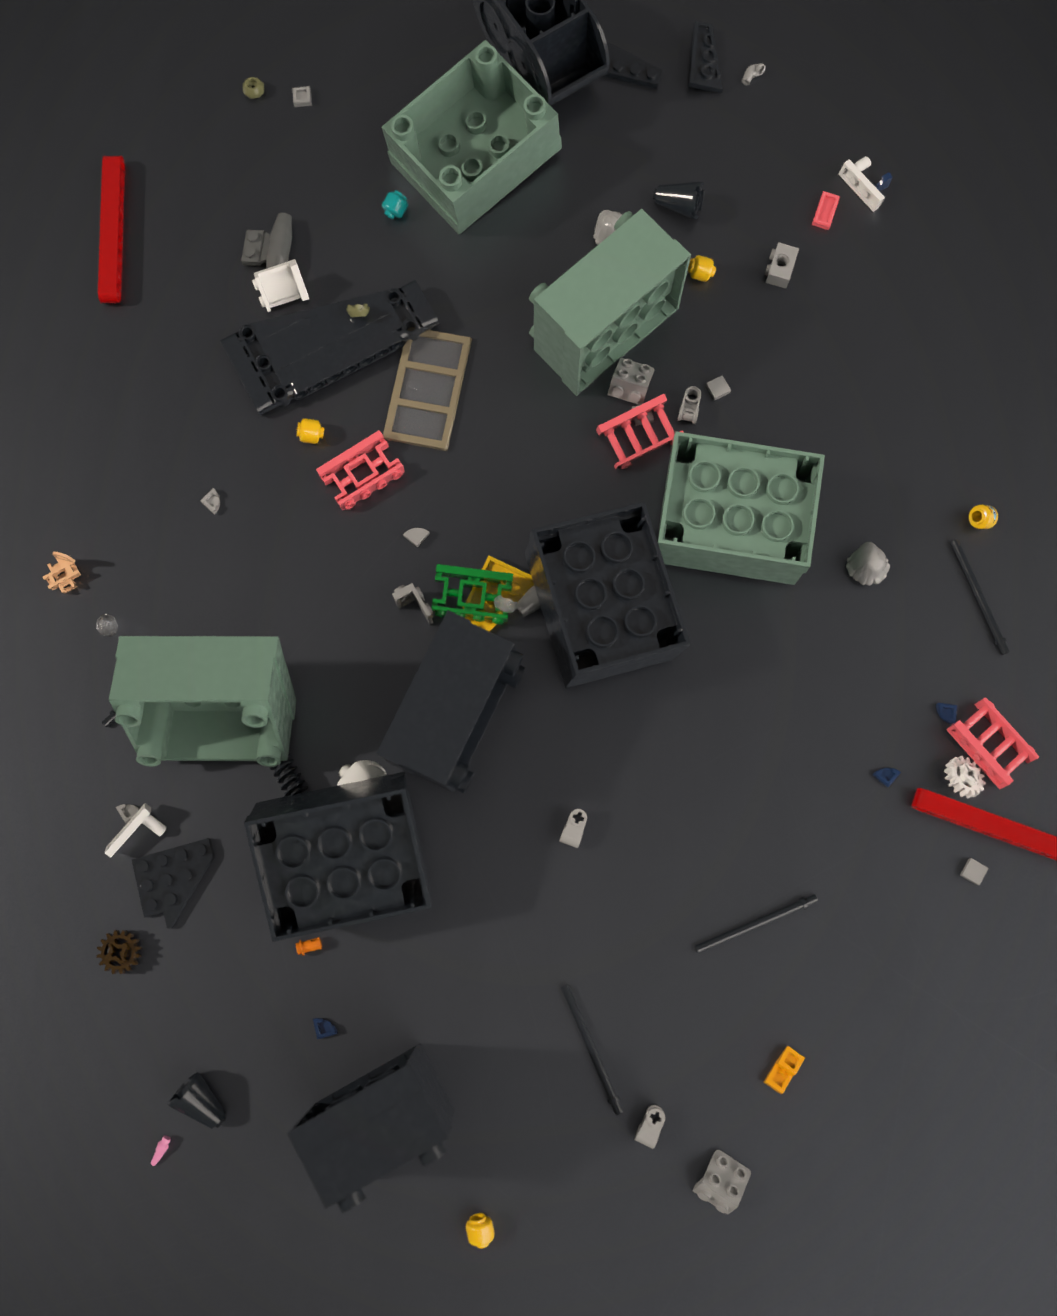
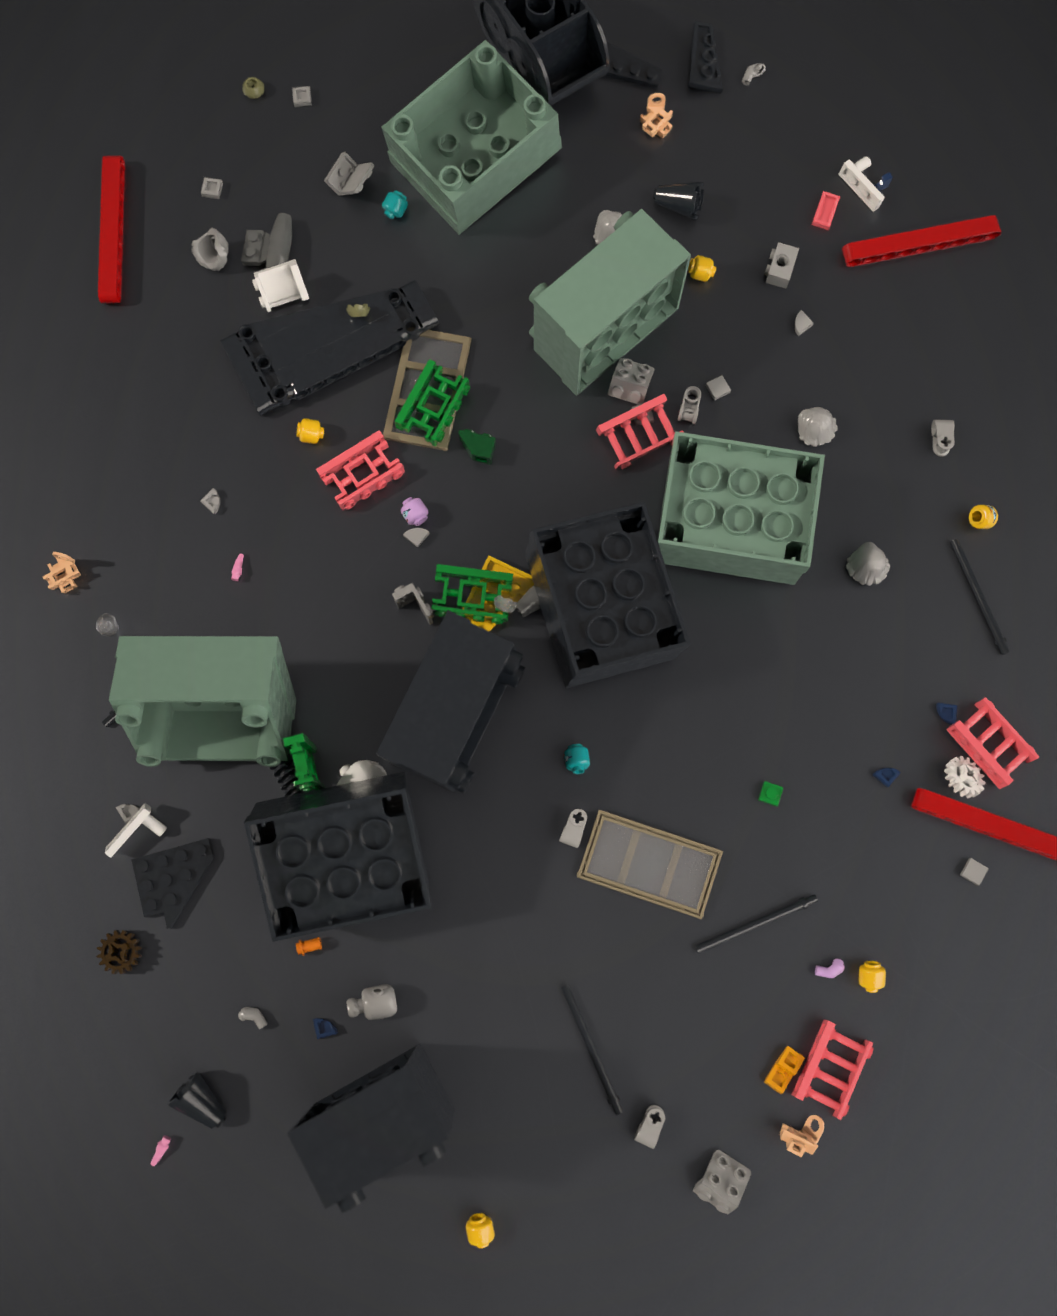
none -> light grey hair [191,228,228,271]
none -> light grey tile [201,177,223,199]
none -> bright pink piece [231,554,244,581]
none -> light grey arm [238,1007,268,1030]
none -> green fence [283,733,325,792]
none -> light grey bracket [324,152,374,196]
none -> light grey piece [346,984,397,1020]
none -> green fence [395,359,471,447]
none -> lavender head [401,497,428,526]
none -> dark green slope [459,429,496,465]
none -> teal head [564,744,590,774]
none -> clear door [577,810,723,919]
none -> light nougat piece [640,93,673,139]
none -> green plate [758,781,784,807]
none -> light nougat piece [780,1115,824,1157]
none -> coral fence [792,1019,873,1120]
none -> light grey tile [795,310,813,336]
none -> light grey hair [798,407,838,447]
none -> lavender arm [815,959,845,979]
none -> red beam [842,215,1002,267]
none -> yellow head [859,961,886,993]
none -> light grey piece [931,420,955,457]

